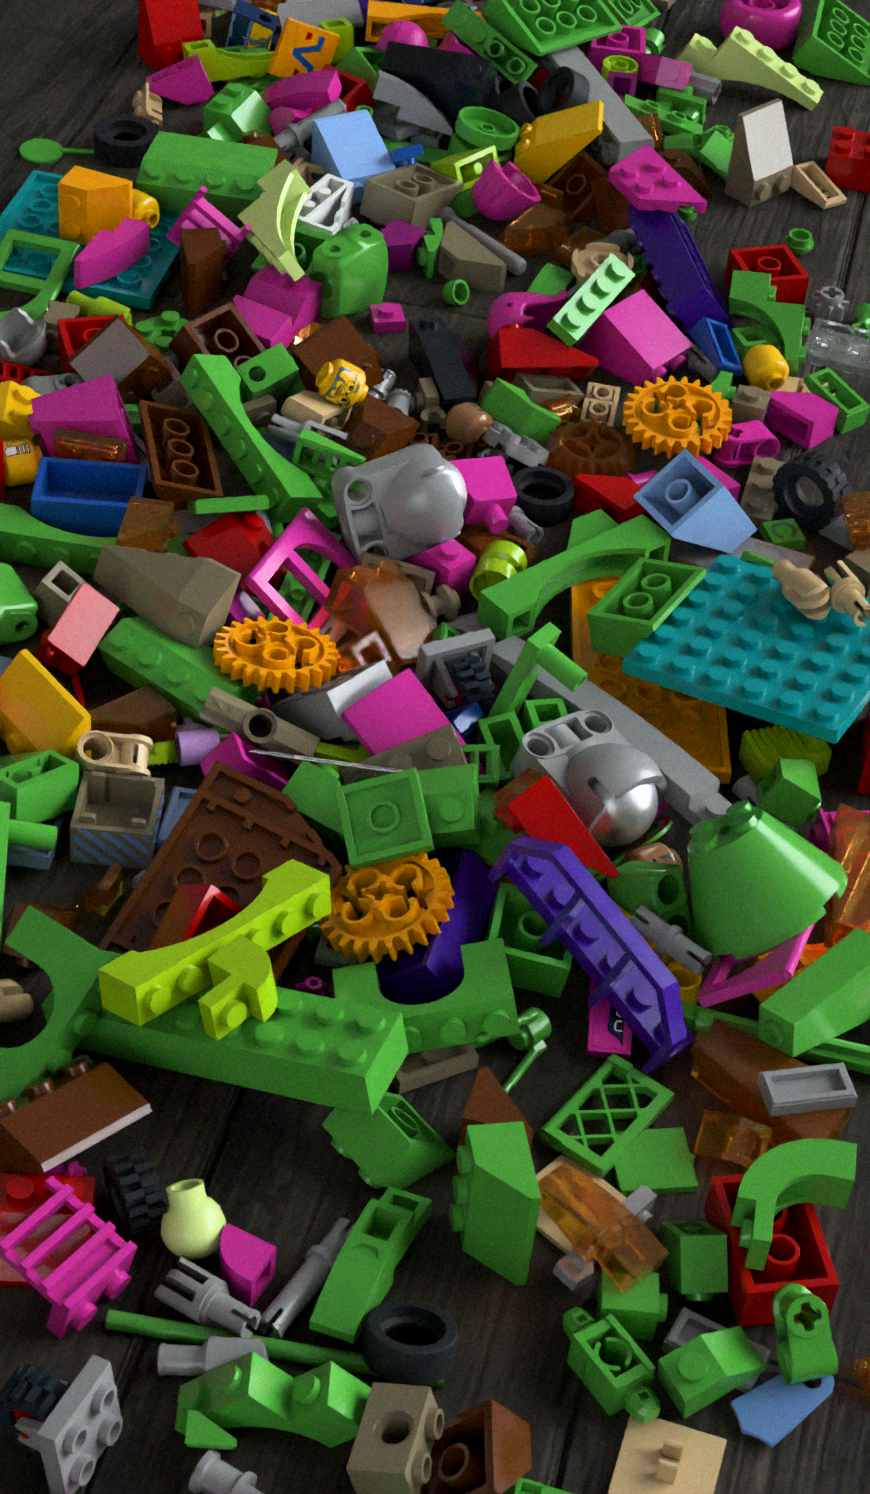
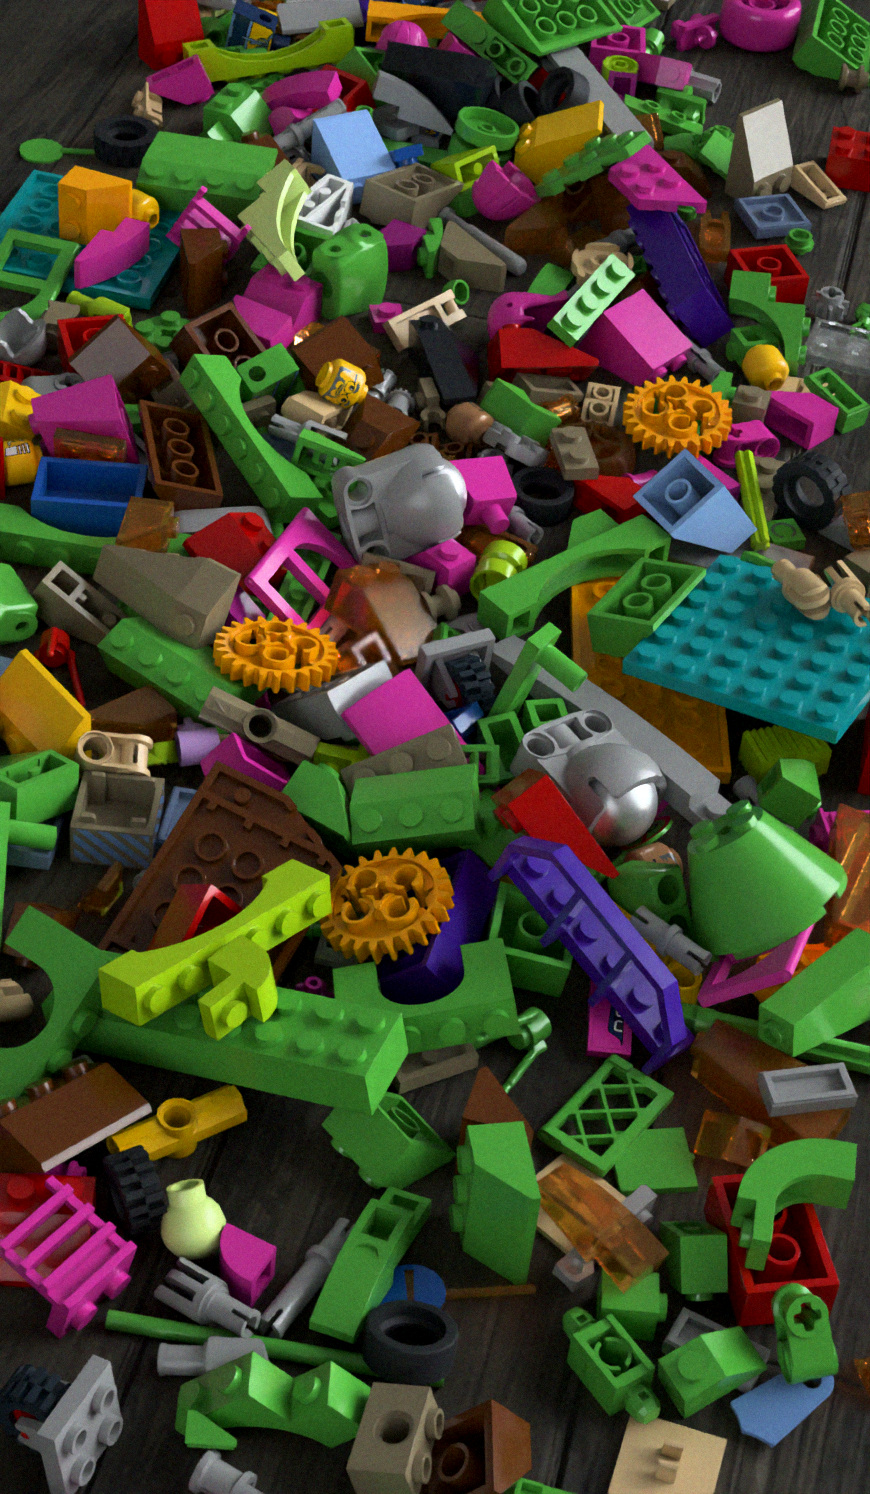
panel [45,583,120,677] -> none
bright green tile [187,495,269,514] -> none
sticker [248,750,402,772] -> none
light orange tile [267,17,340,78] -> none
bright green plate [335,767,435,870] -> none
yellowish green arch [676,25,823,111] -> none
blue slope [689,317,744,376] -> none
none -> yellow piece [106,1084,247,1161]
none -> bright green axle [201,8,234,48]
none -> piece [380,1264,536,1310]
none -> tan plate [382,289,467,353]
none -> bright green plate [534,129,652,198]
none -> dark tan plate [550,426,599,480]
none -> dark pink hips [670,13,719,52]
none -> clear orange hinge [698,209,731,263]
none -> sand blue plate [733,193,812,239]
none -> lime axle [735,449,770,552]
none -> dark tan wheel [838,63,869,94]

